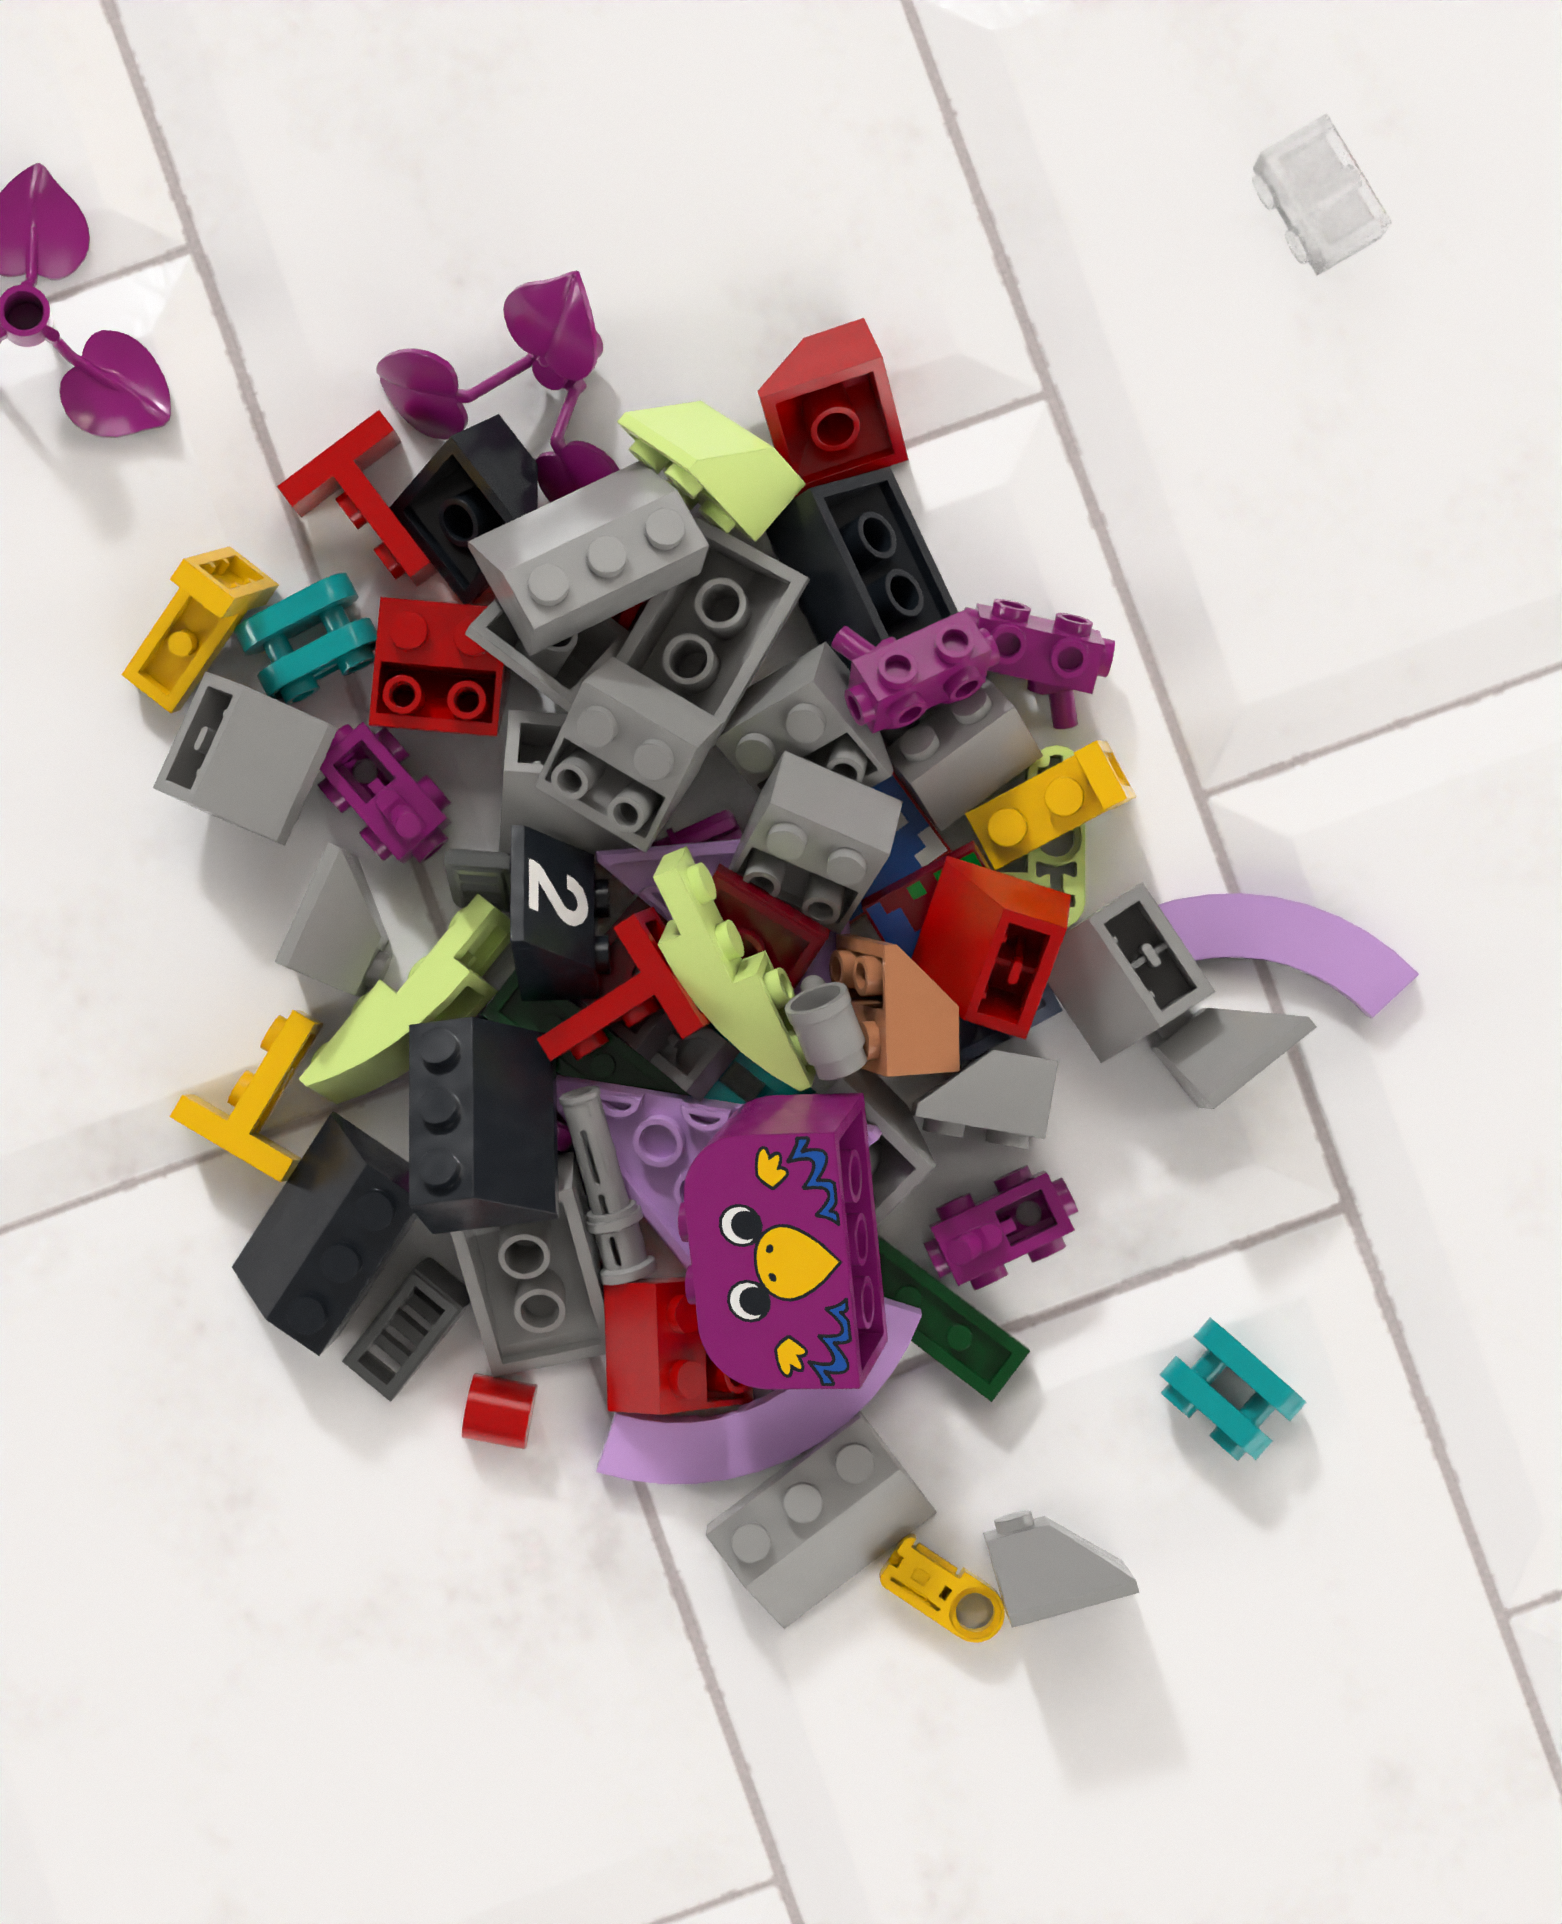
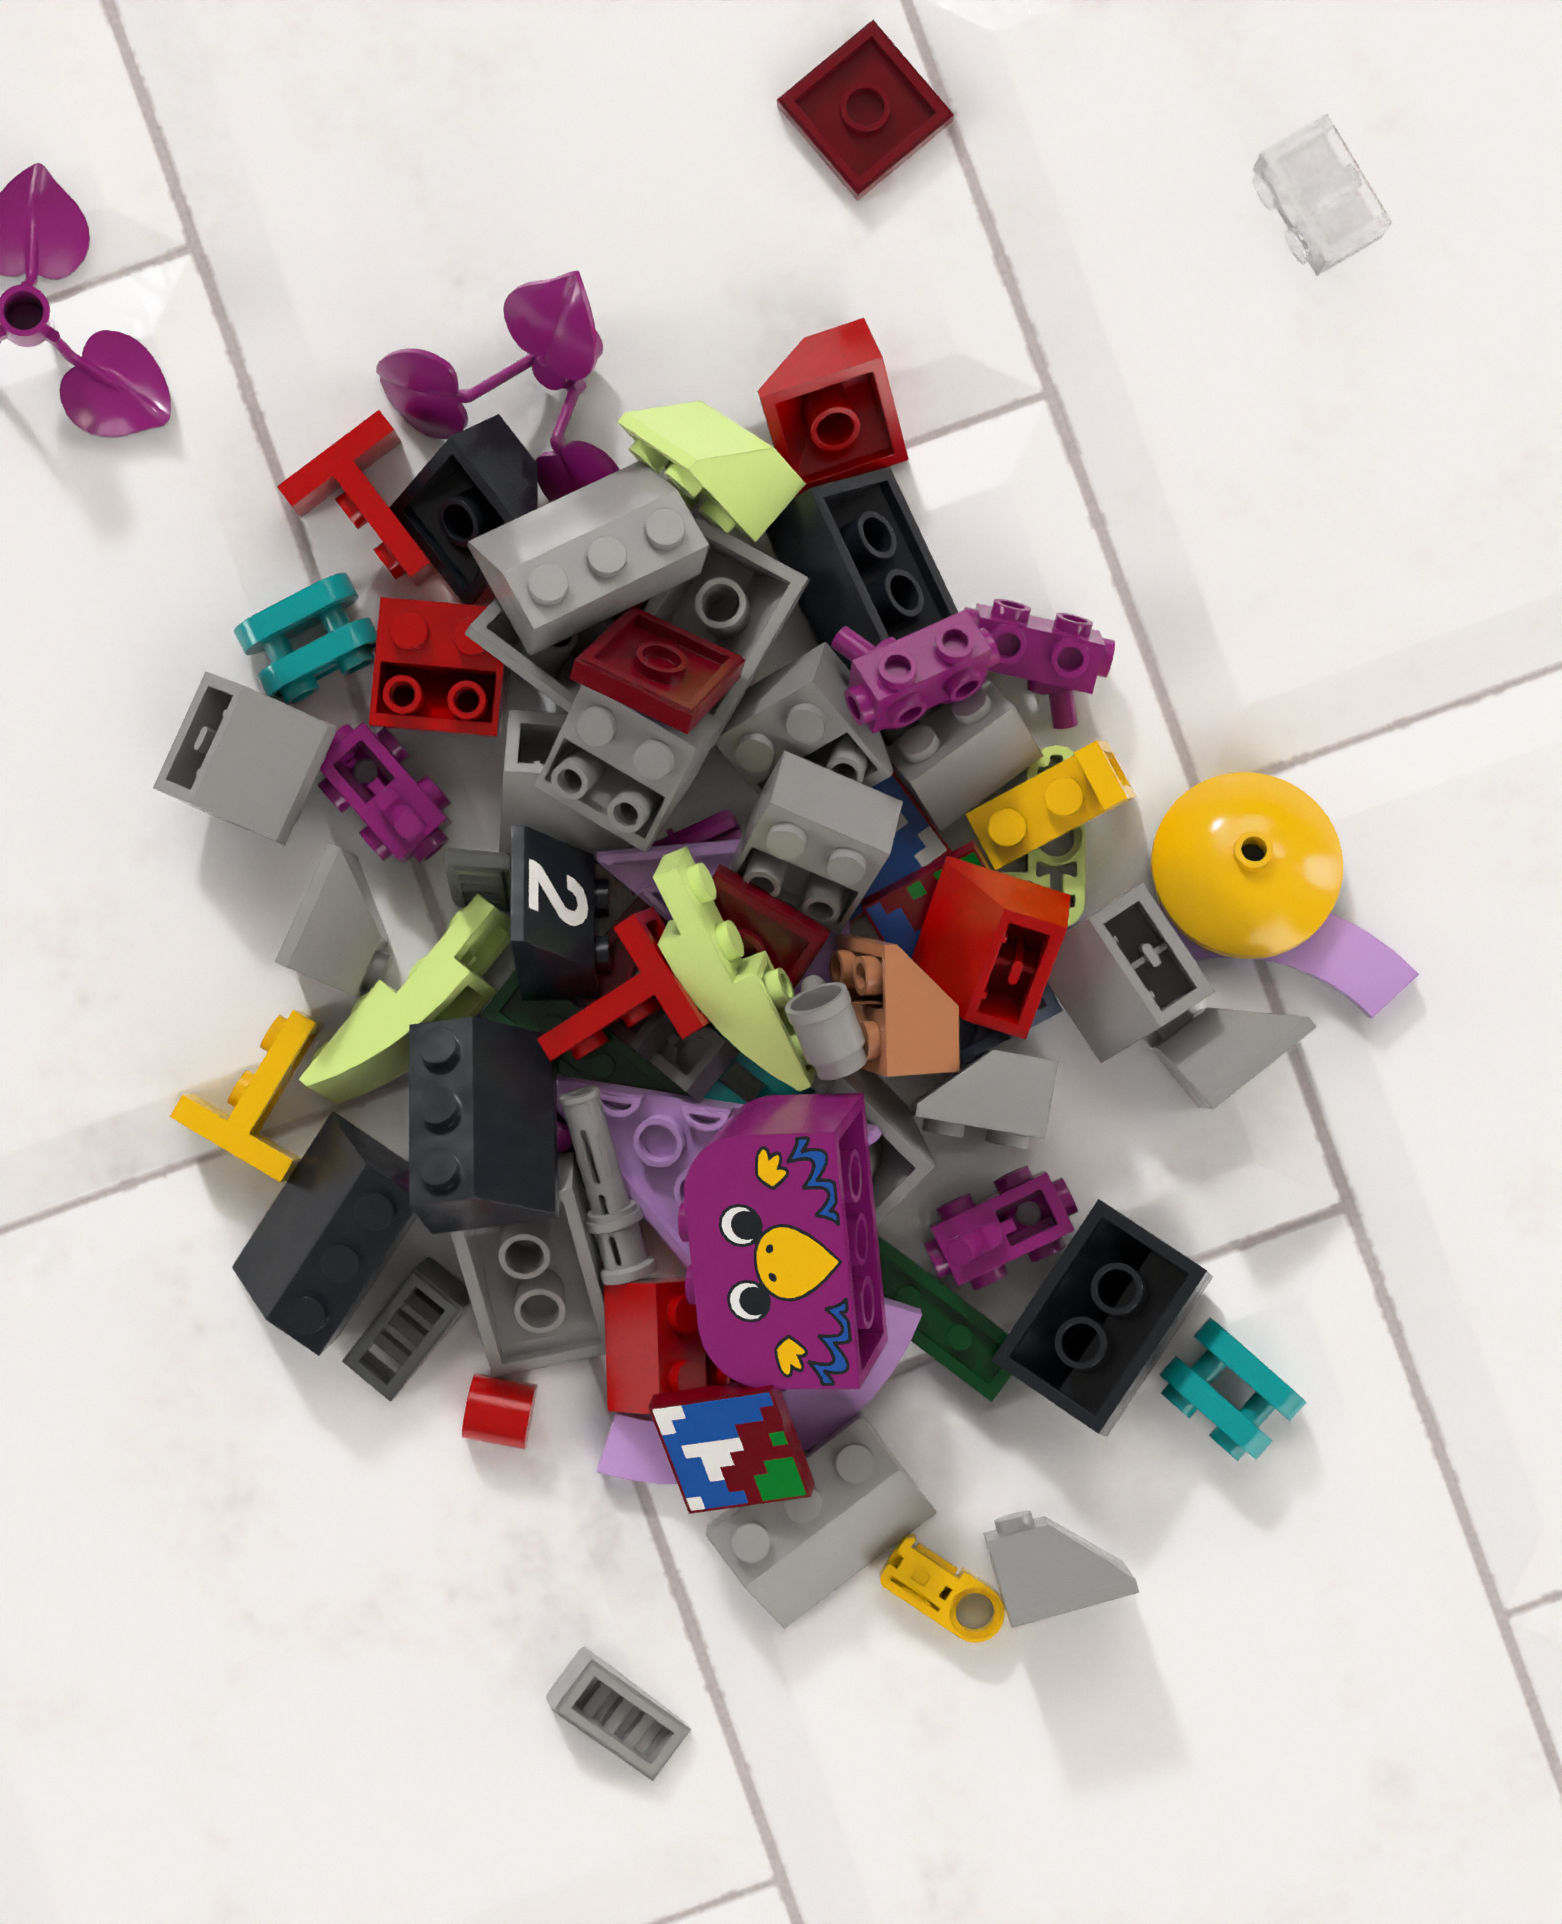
yellow bracket [121,546,279,714] -> none
none -> light grey slope [546,1647,691,1781]
none -> dark red tile [570,606,746,734]
none -> tile [648,1382,815,1514]
none -> dark red tile [777,20,954,201]
none -> black slope [991,1199,1213,1437]
none -> yellow dish [1151,772,1343,959]

